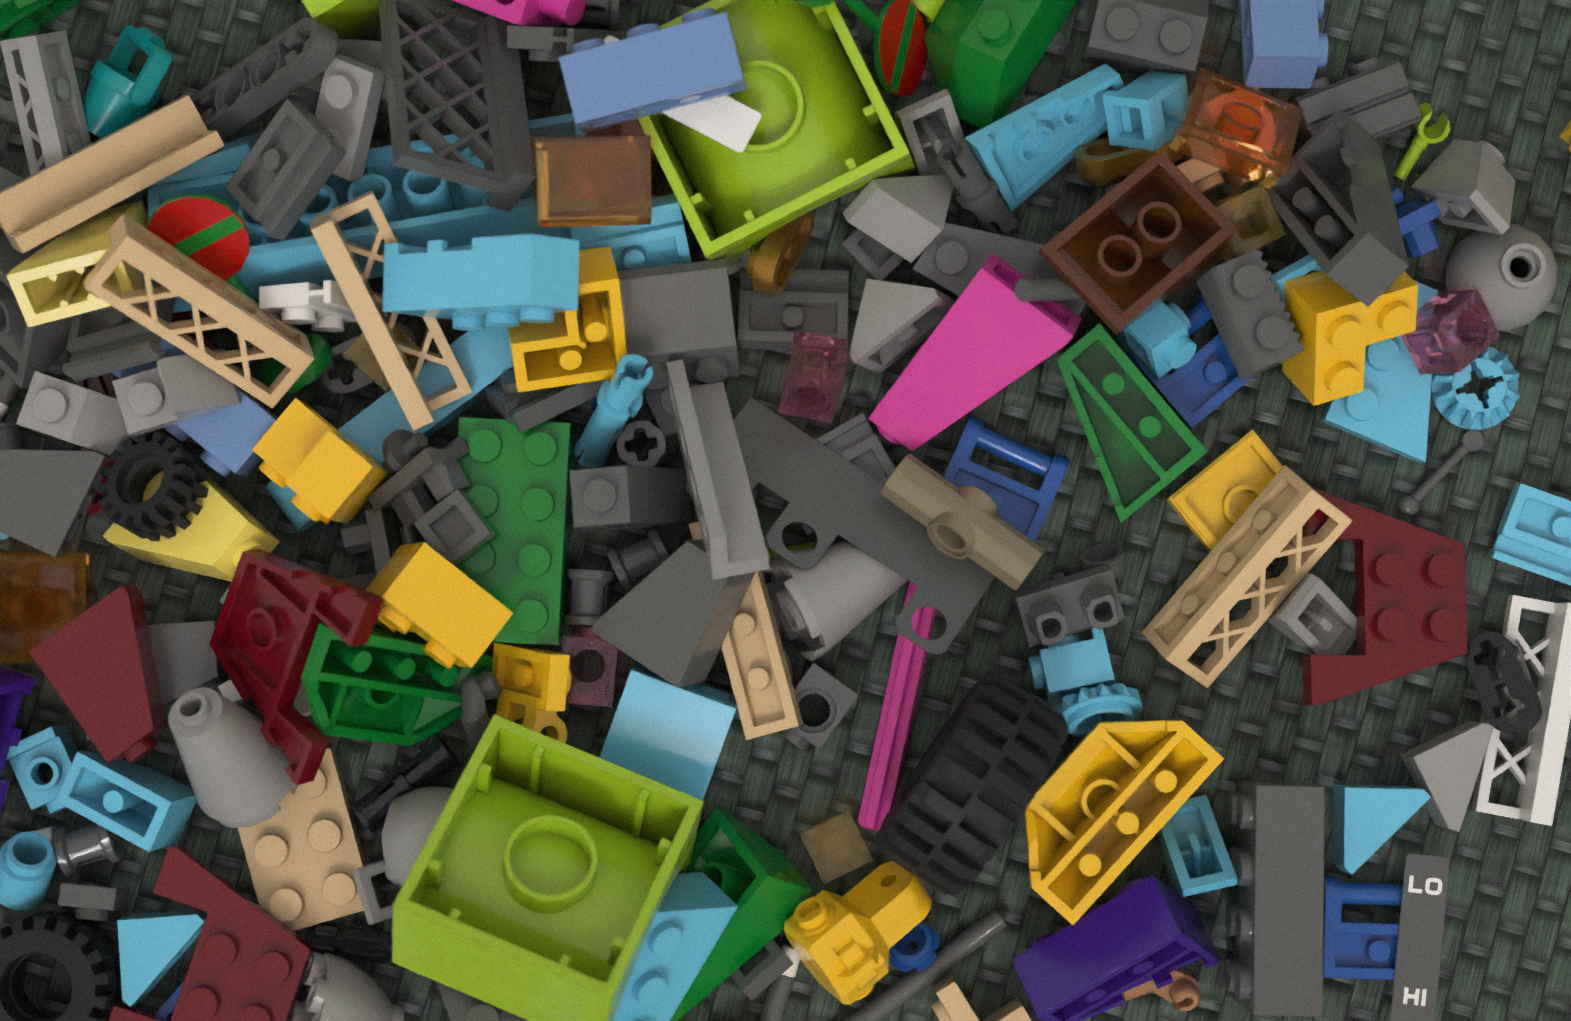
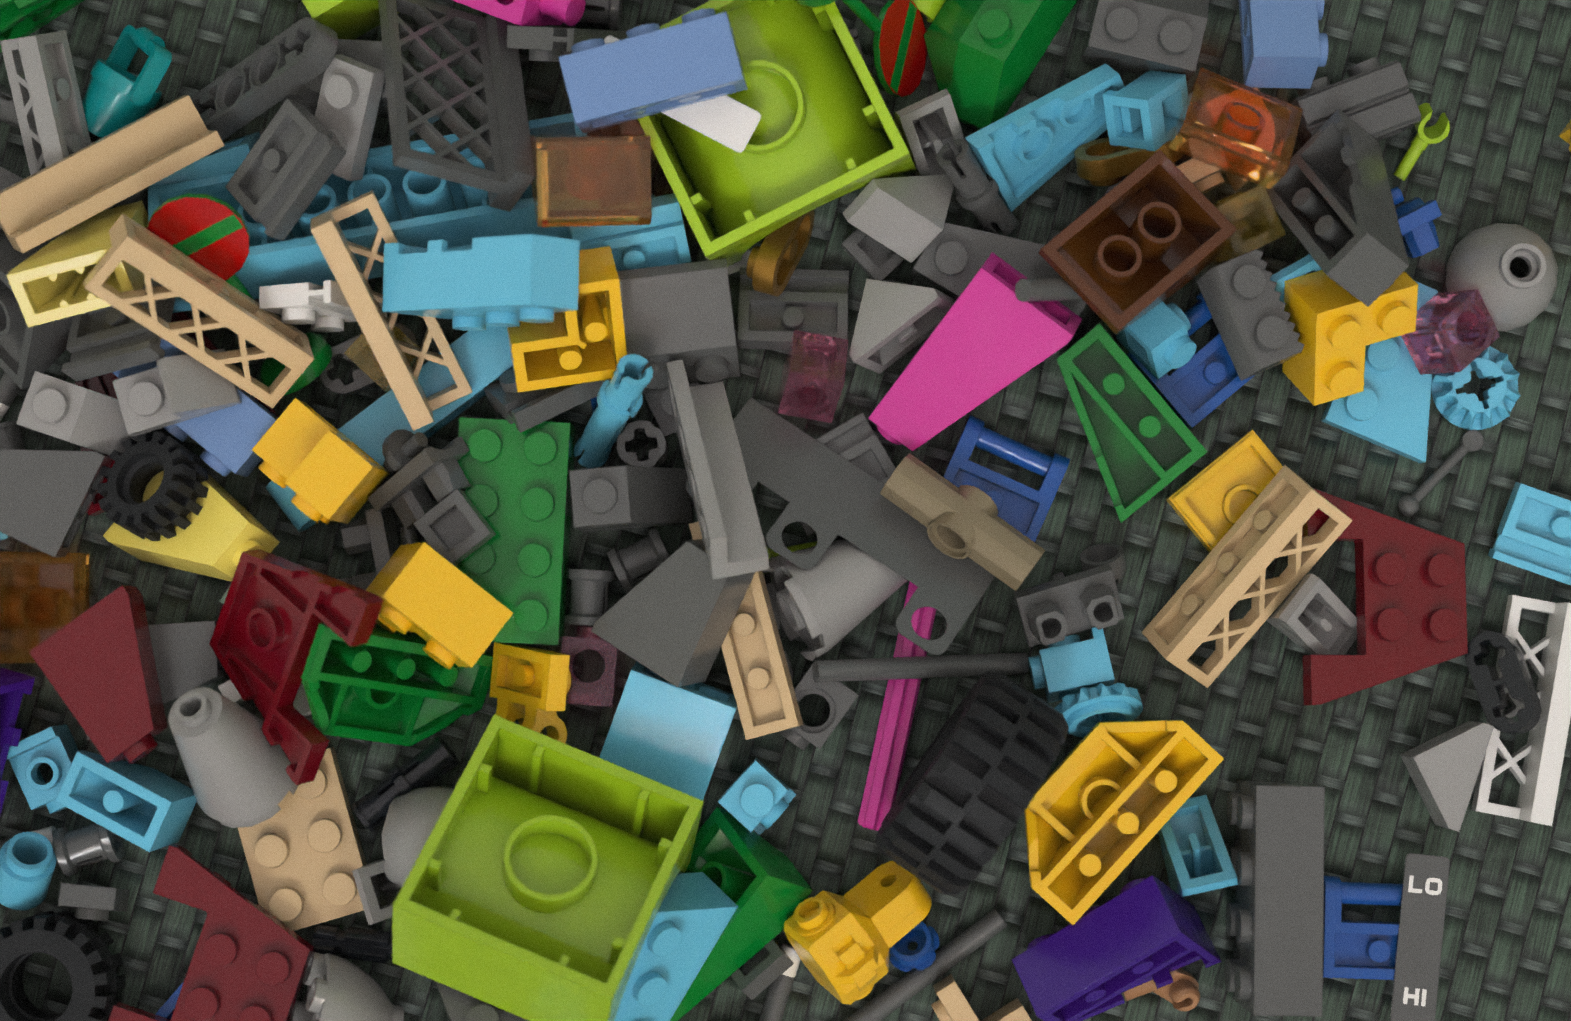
medium azure slope [117,909,207,1007] -> none
dark grey arm [461,670,501,751] -> none
clear yellow plate [800,809,873,884] -> none
medium azure slope [1332,784,1431,875] -> none
light grey slope [1411,139,1516,235] -> none
none -> medium azure brick [718,758,797,835]
none -> dark grey bar [812,652,1029,683]

